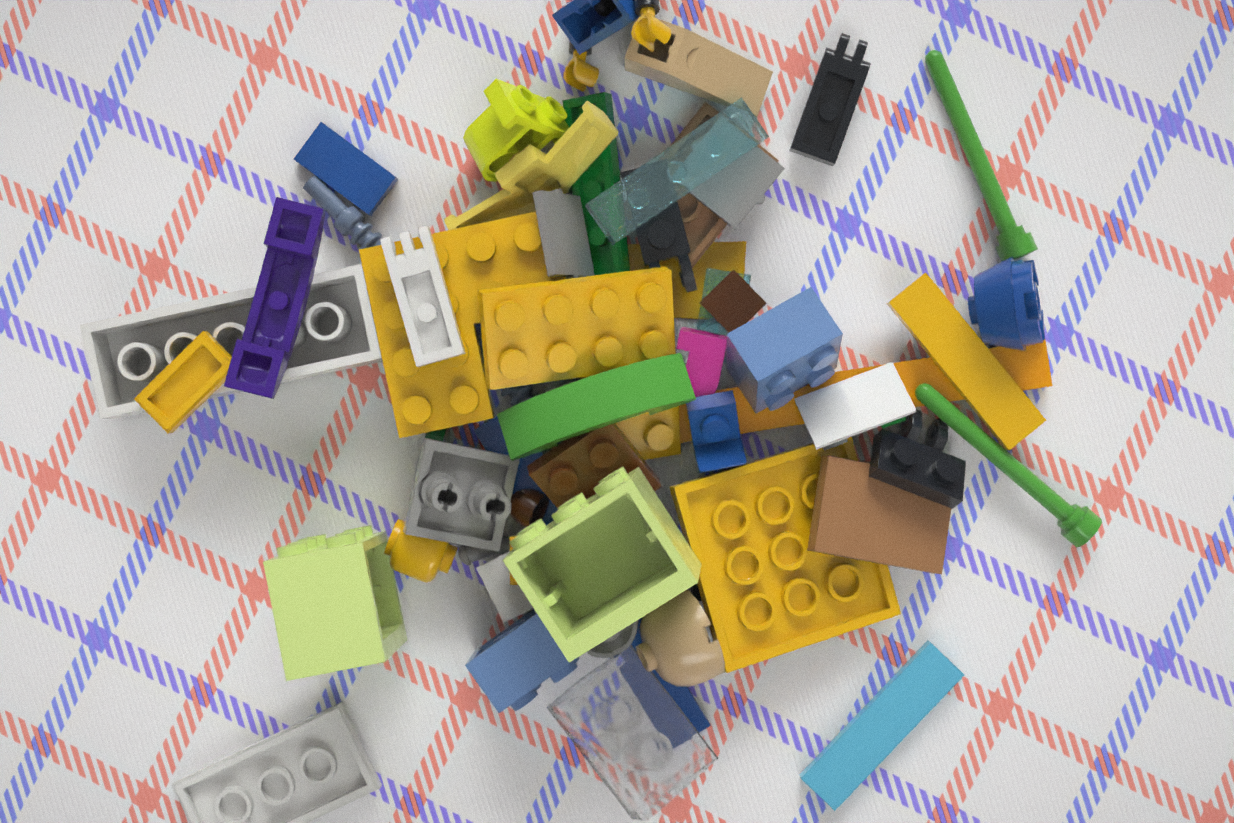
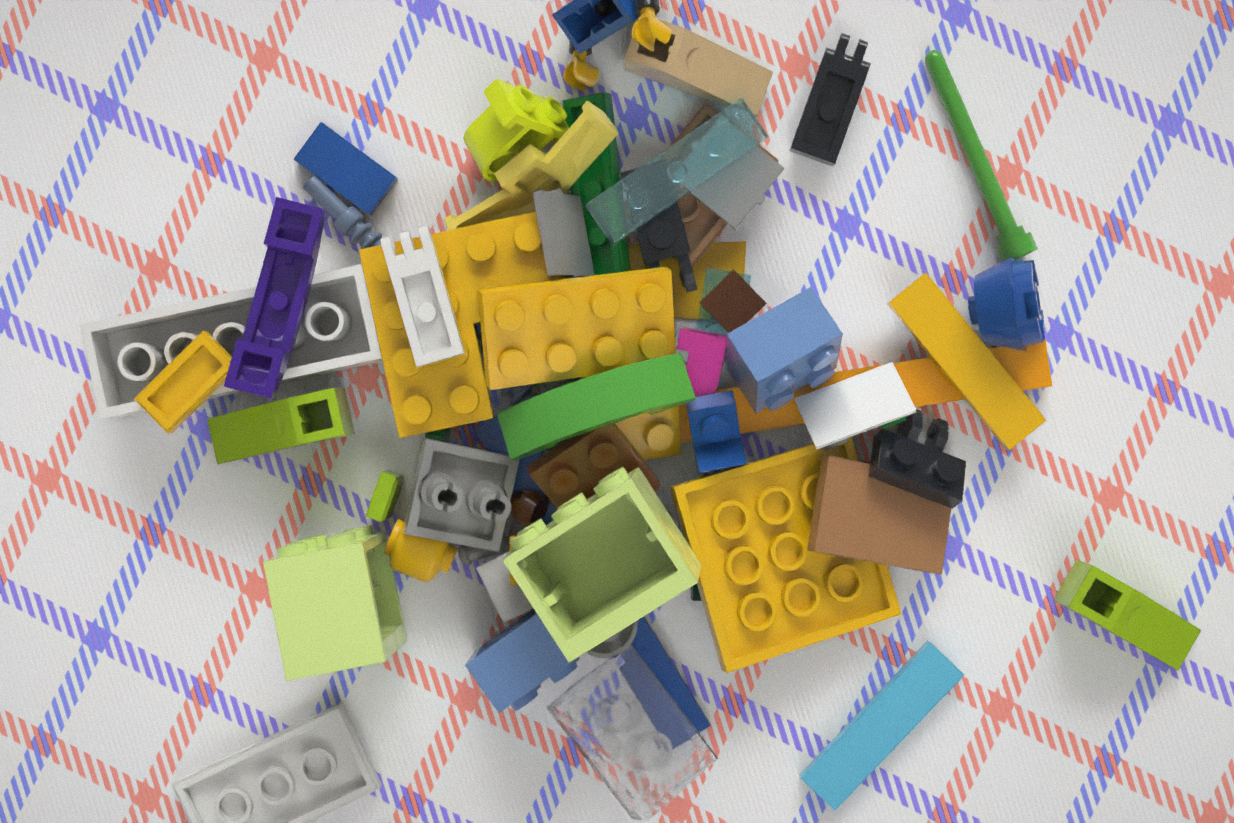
tan cylinder [636,590,725,687] -> none
bright green piece [915,383,1102,547] -> none
none -> lime slope [207,388,355,464]
none -> lime tile [365,470,405,522]
none -> lime slope [1053,560,1201,671]

